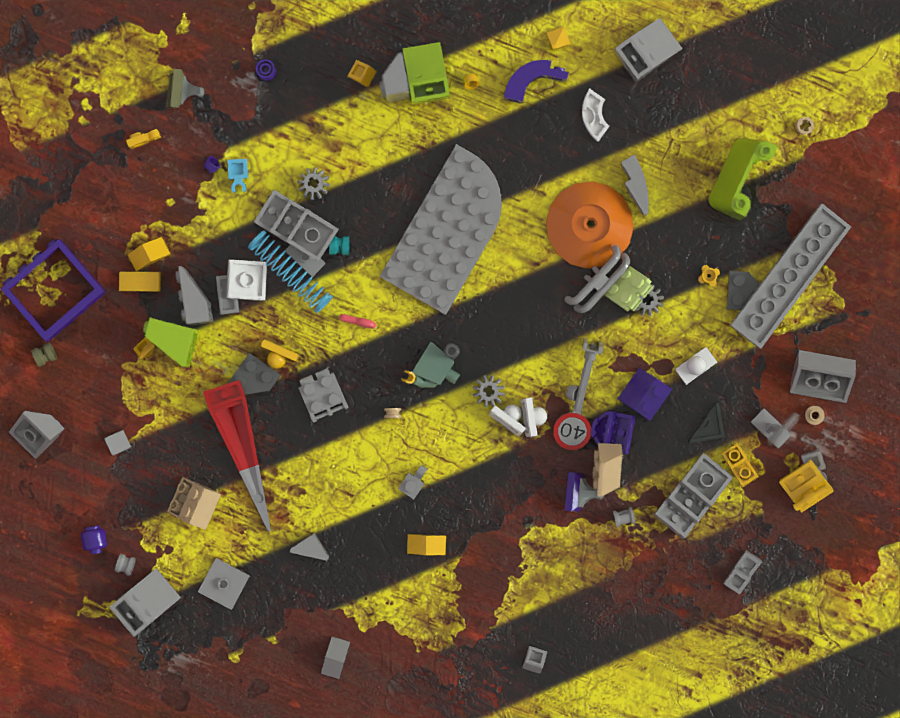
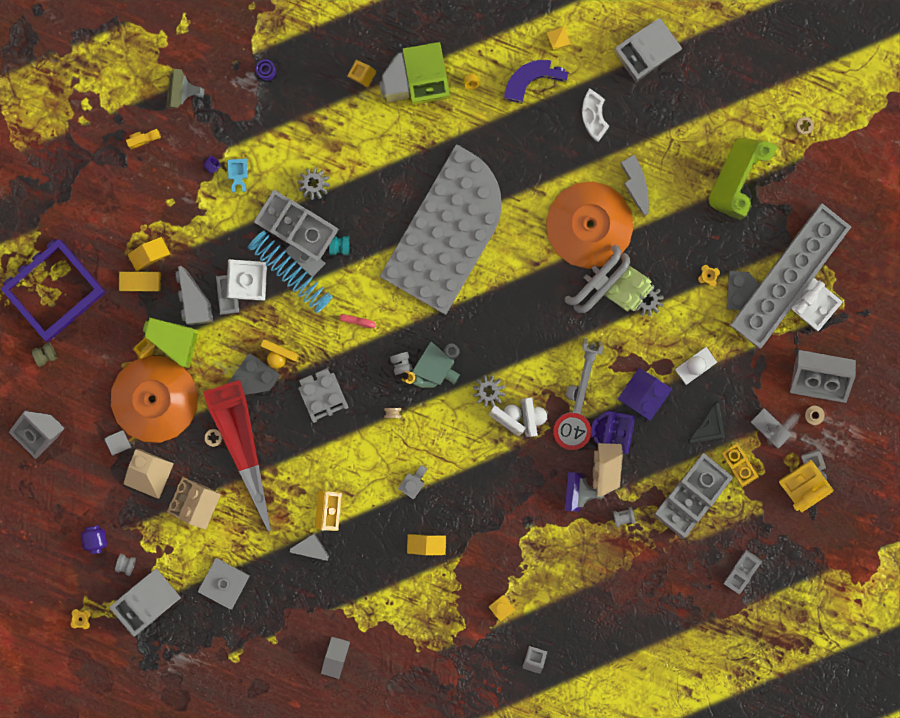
none -> yellow plate [71,609,91,629]
none -> orange dish [111,356,198,443]
none -> tan slope [124,449,174,499]
none -> tan bush [205,429,223,447]
none -> yellow slope [315,491,342,531]
none -> light grey wheel [390,352,413,375]
none -> yellow plate [488,594,515,622]
none -> white plate [791,278,843,332]

